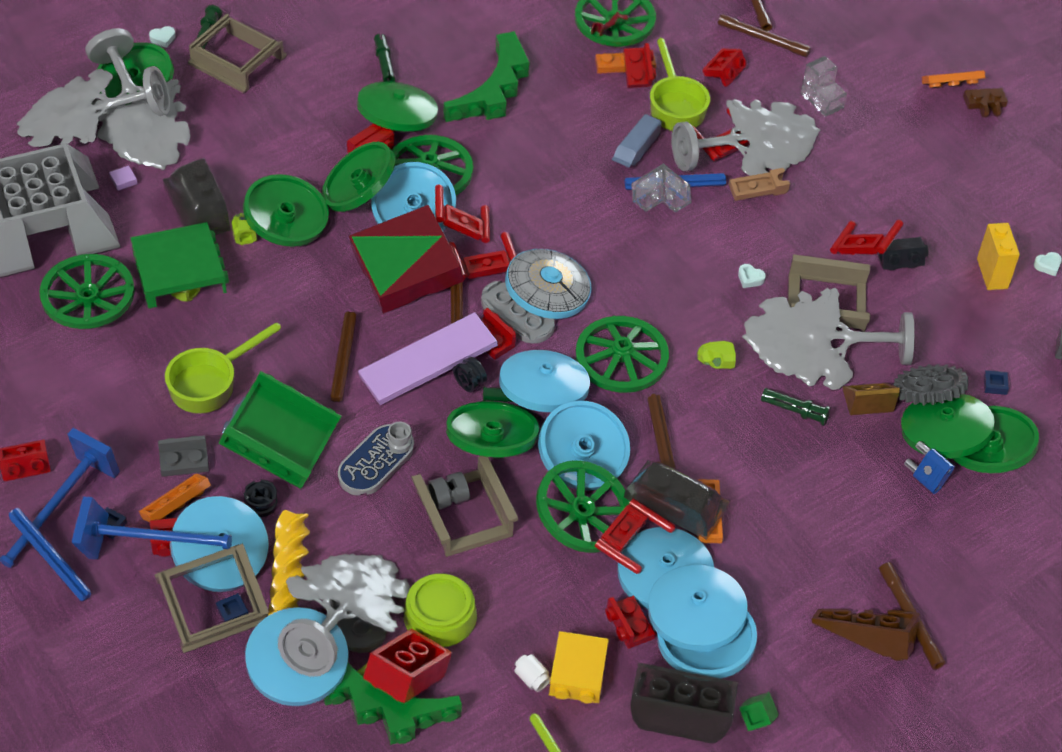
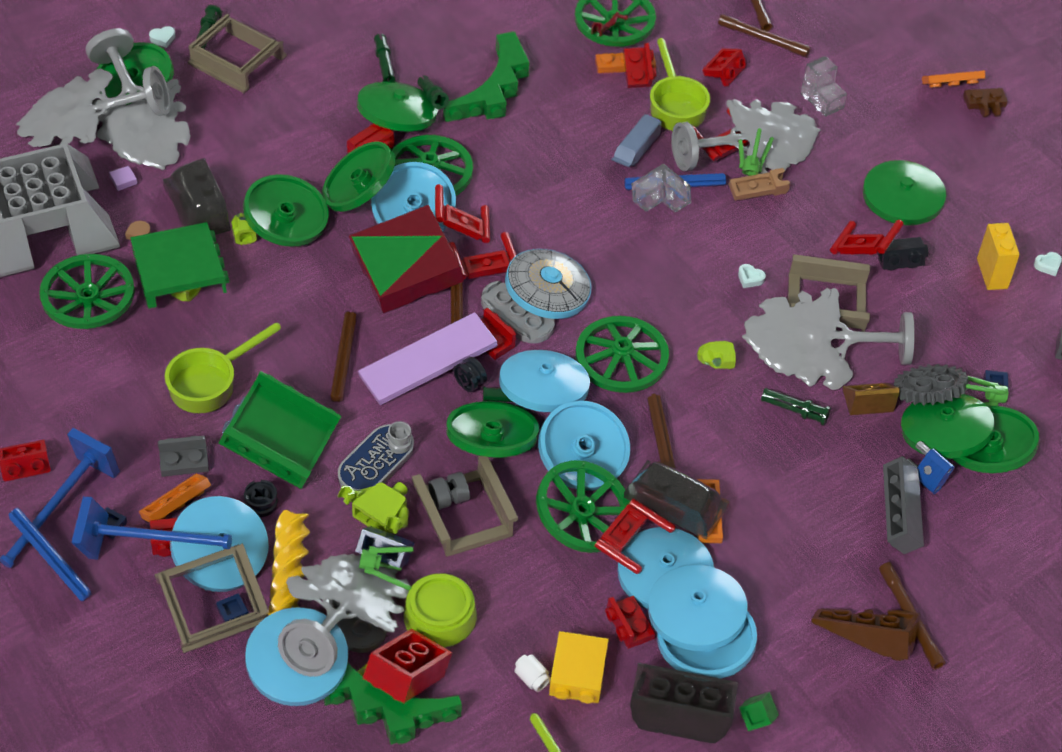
none -> medium nougat tile [125,221,151,240]
none -> lime torso [337,482,409,534]
none -> piece [355,526,415,568]
none -> bright green plant [359,546,414,590]
none -> dark green pin [417,75,449,109]
none -> bright green plant [738,128,774,176]
none -> green dish [862,160,946,225]
none -> dark grey brick [883,456,924,554]
none -> bright green plant [966,376,1008,406]

